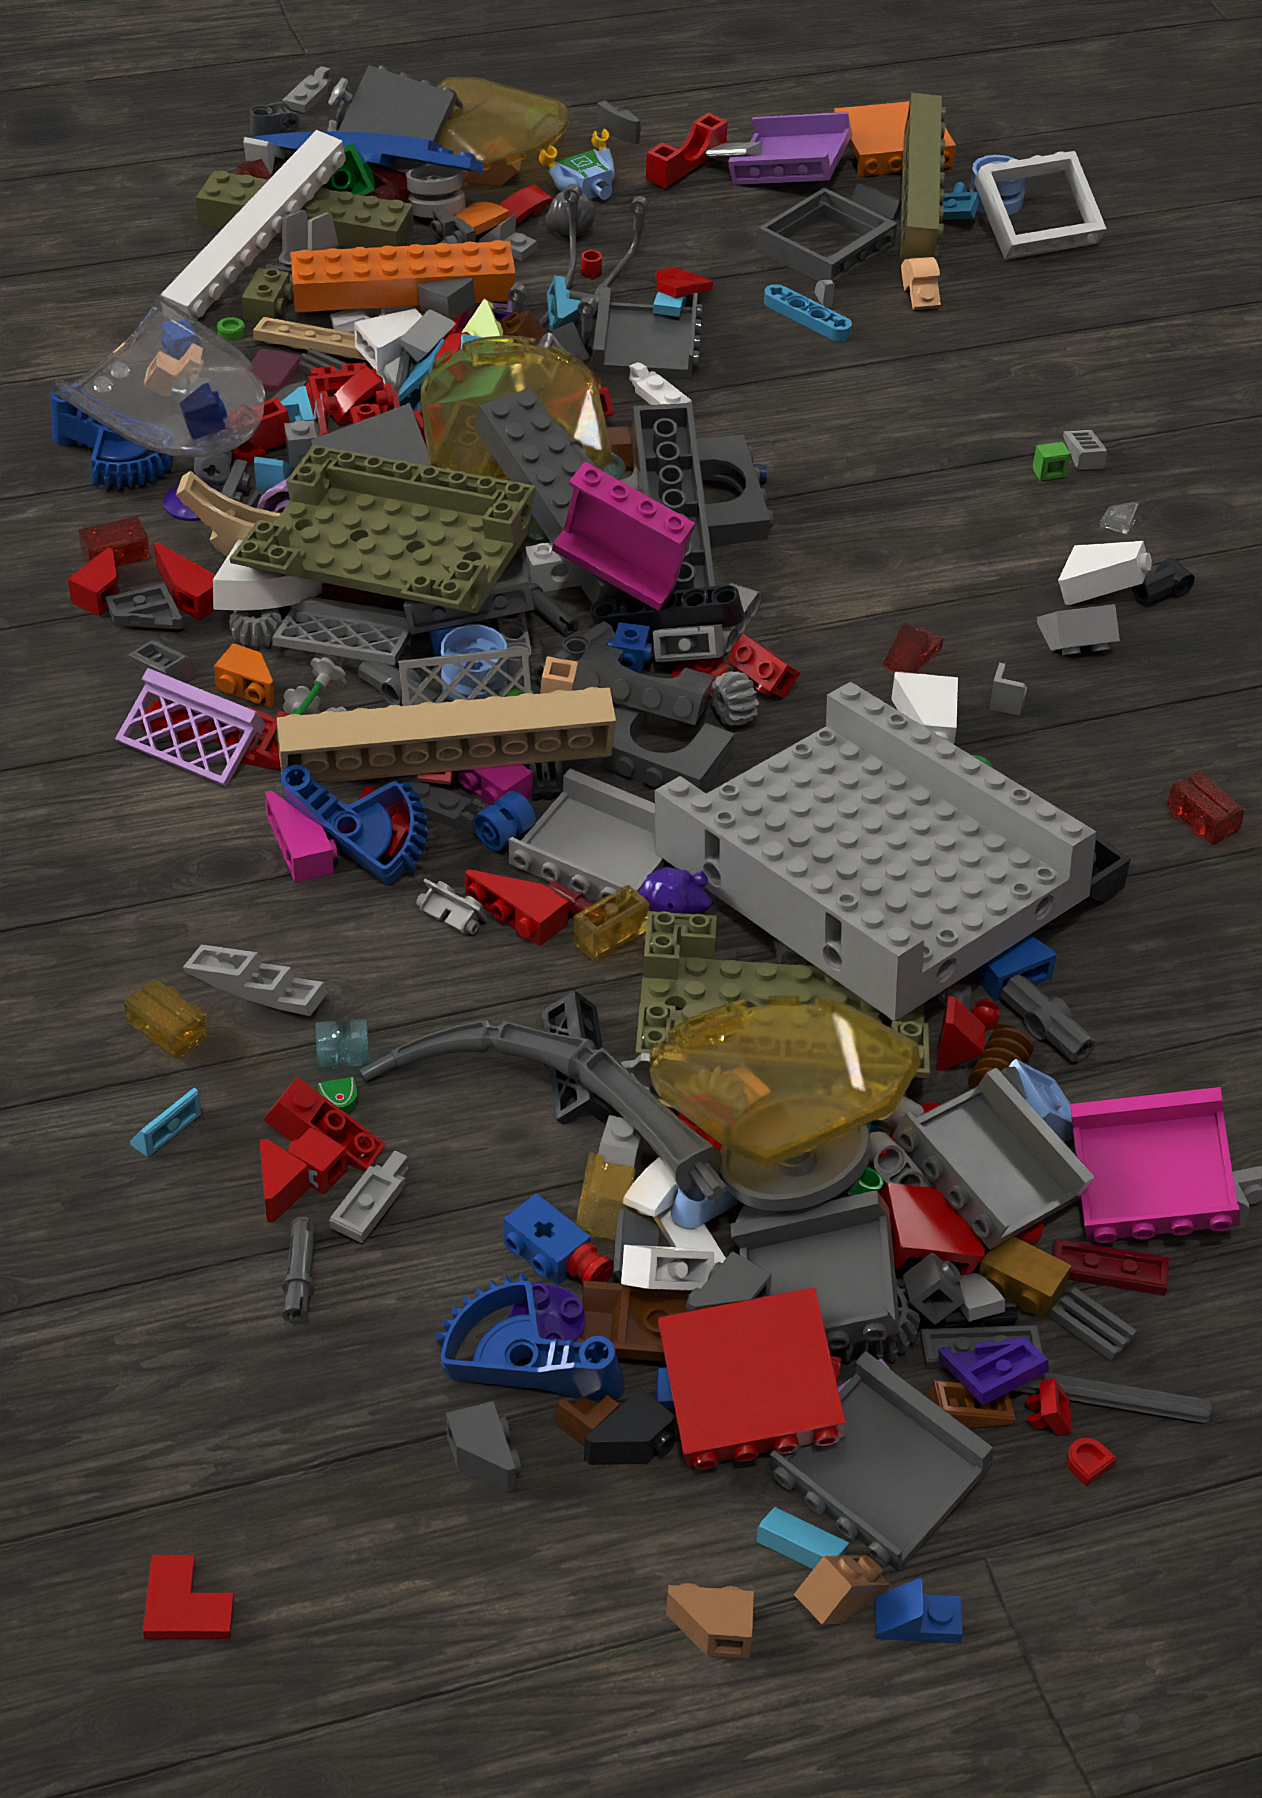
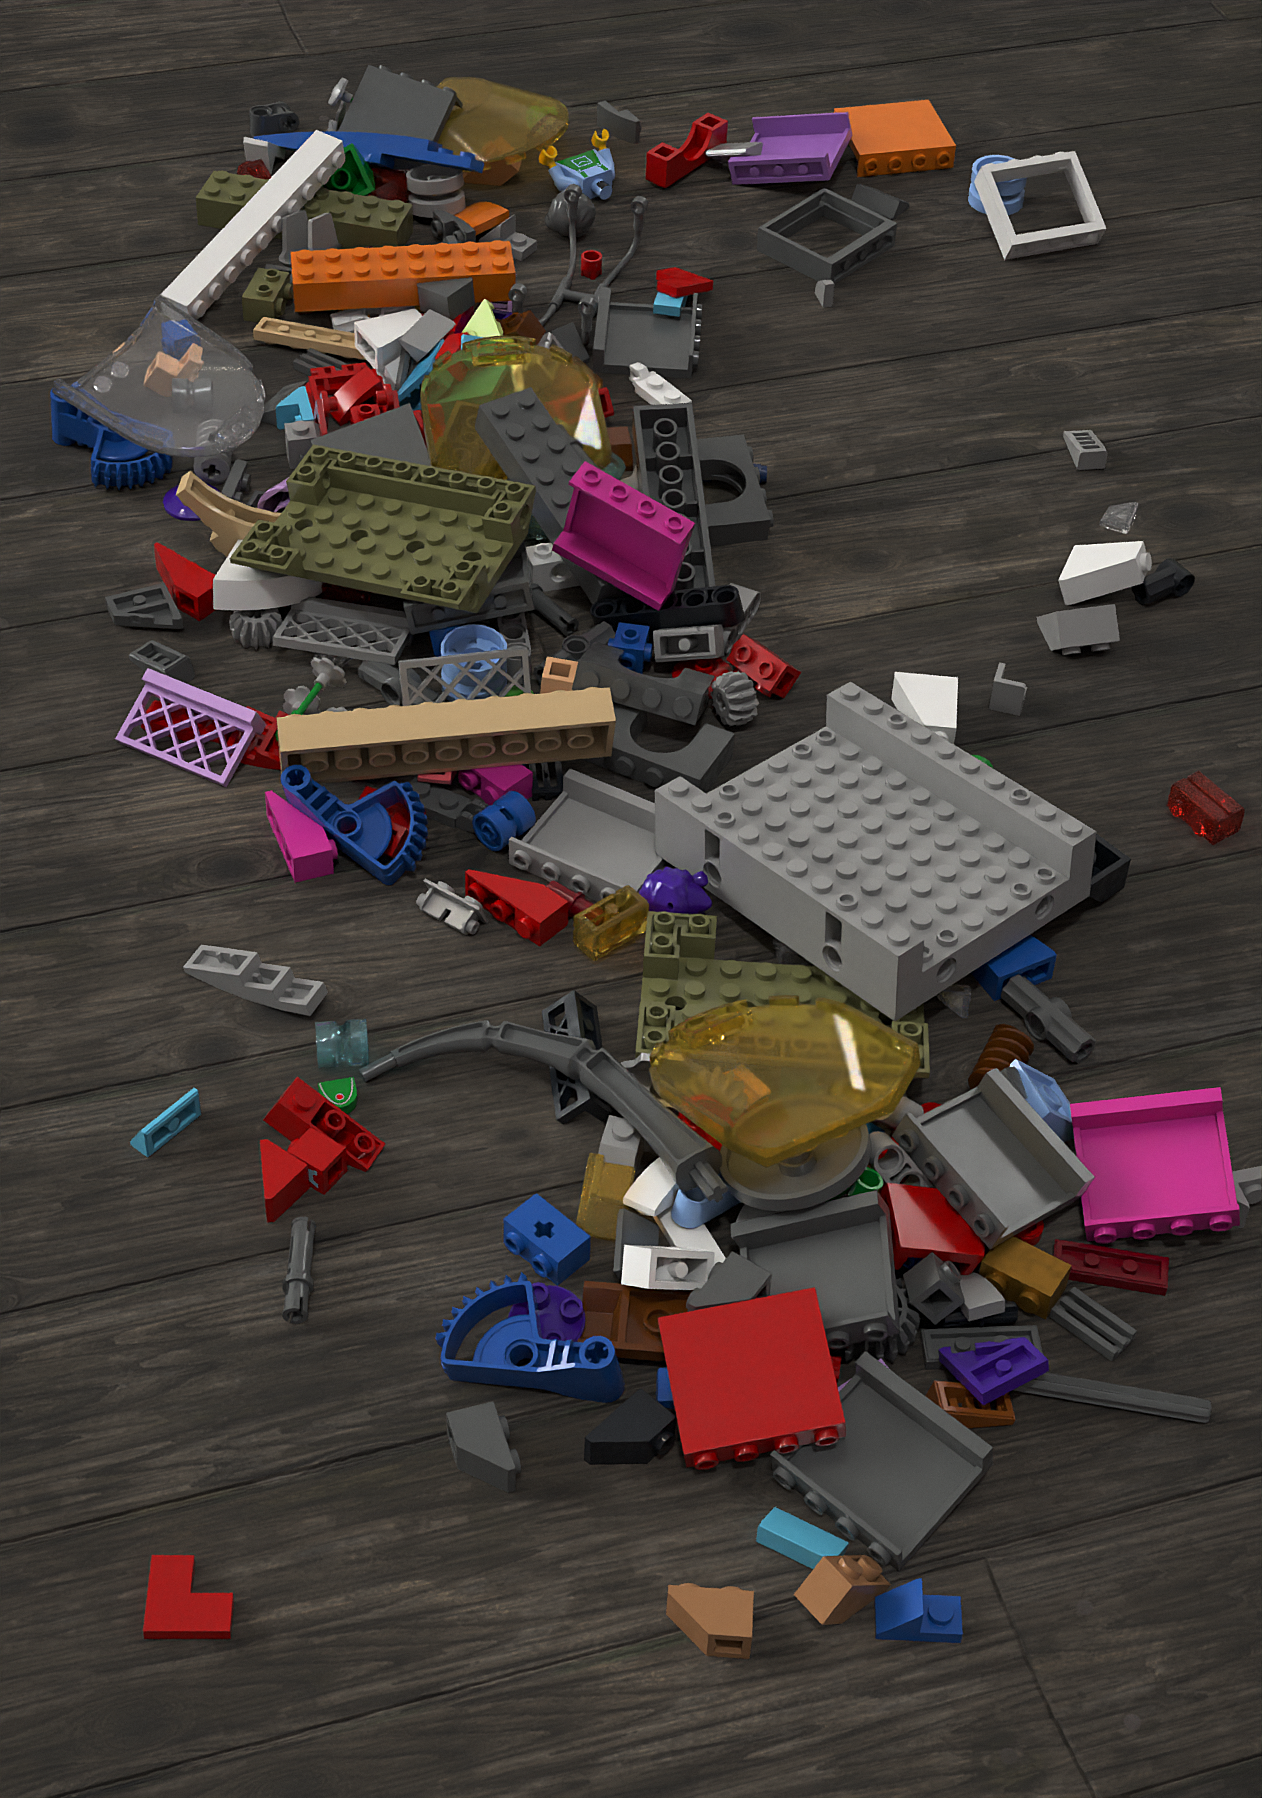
red slope [68,547,119,617] -> none
clear red brick [79,516,150,566] -> none
clear yellow brick [124,979,207,1059] -> none
clear blue slope [179,382,228,440] -> none
orange slope [214,643,275,708] -> none
bright green tile [217,317,245,341] -> none
red slope [224,398,290,449] -> none
red tile [232,439,266,465] -> none
clear pink piece [238,349,302,391] -> none
medium azure slope [254,457,295,492] -> none
light grey hinge [283,66,331,114] -> none
light grey hinge [329,1151,408,1243] -> none
red slope [499,185,553,226] -> none
medium azure slope [547,276,586,332] -> none
reddish brown panel [556,1395,620,1446] -> none
red wheel [566,1242,614,1286] -> none
dark azure beam [764,284,852,341] -> none
clear red slope [883,623,944,673] -> none
olive brick [899,92,946,267] -> none
light nougat brick [901,257,941,310] -> none
red slope [936,996,986,1071] -> none
dark azure plate [939,182,981,220] -> none
red hinge [971,999,1000,1031] -> none
red tile [1026,1378,1072,1436] -> none
bright green slope [1033,442,1071,481] -> none
red tile [1066,1438,1117,1487] -> none

